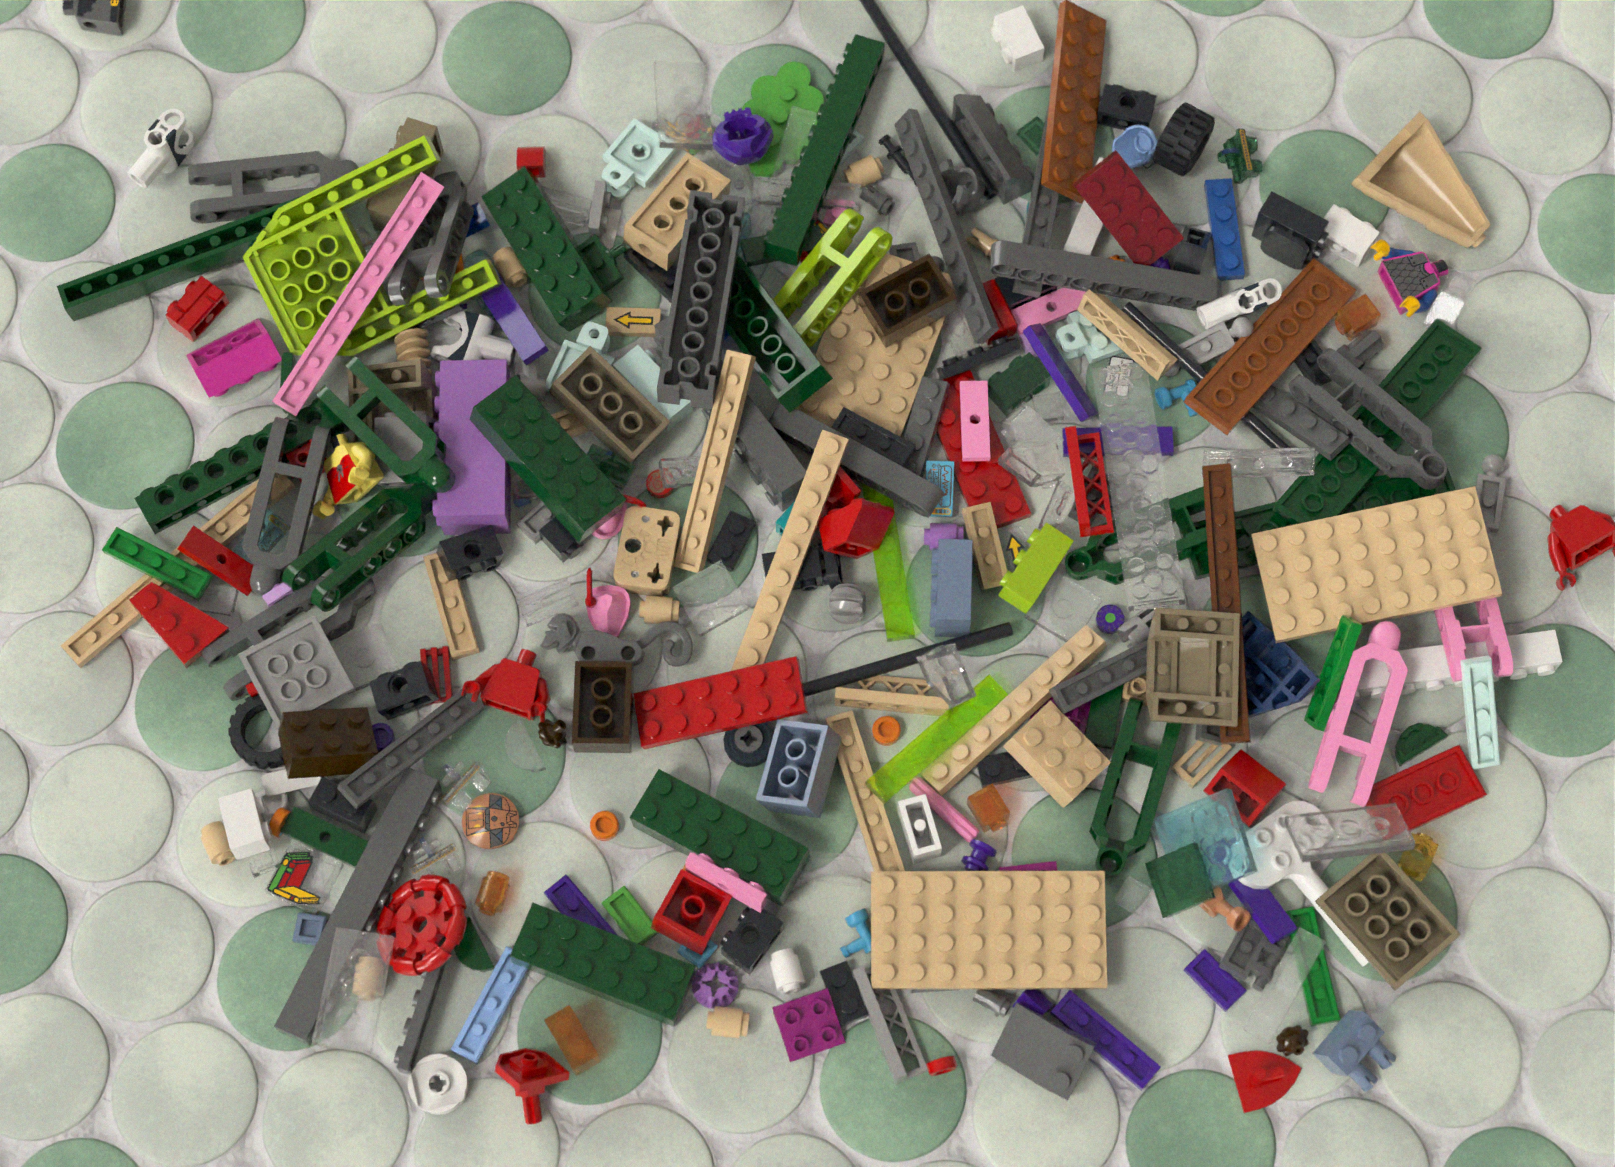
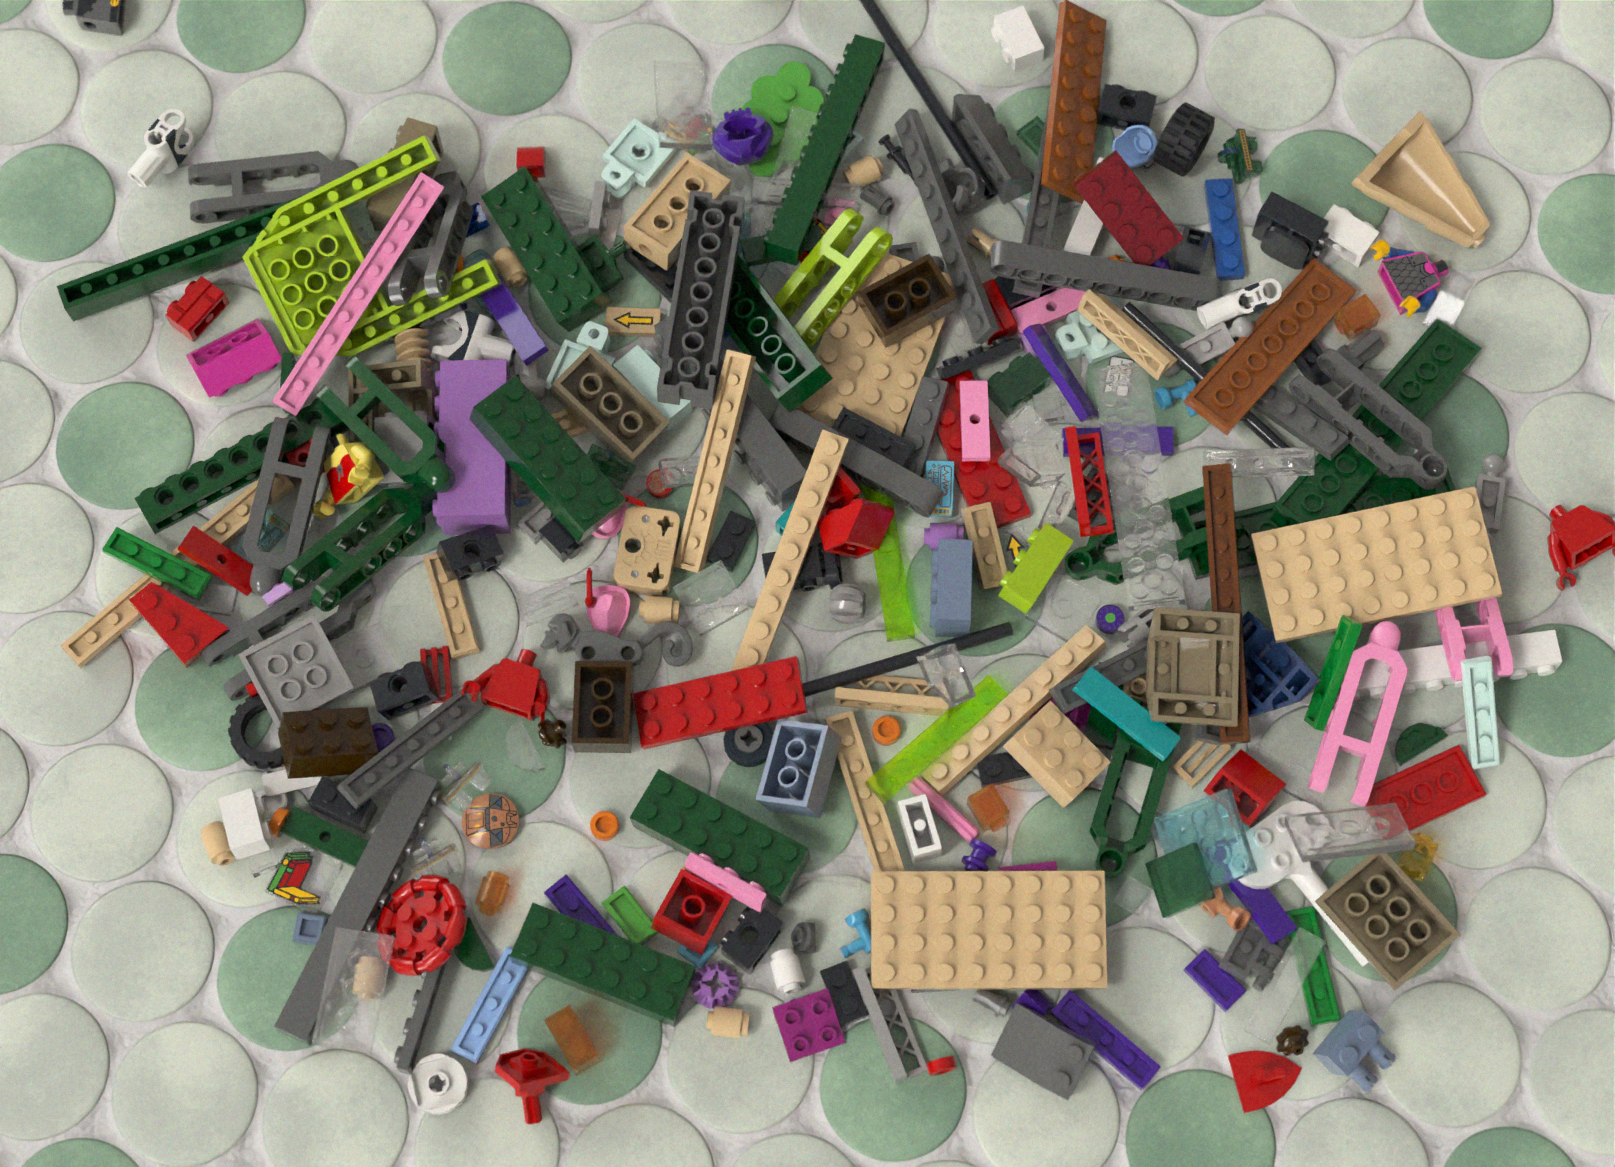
none -> dark grey plate [791,922,816,954]
none -> teal tile [1072,667,1181,762]

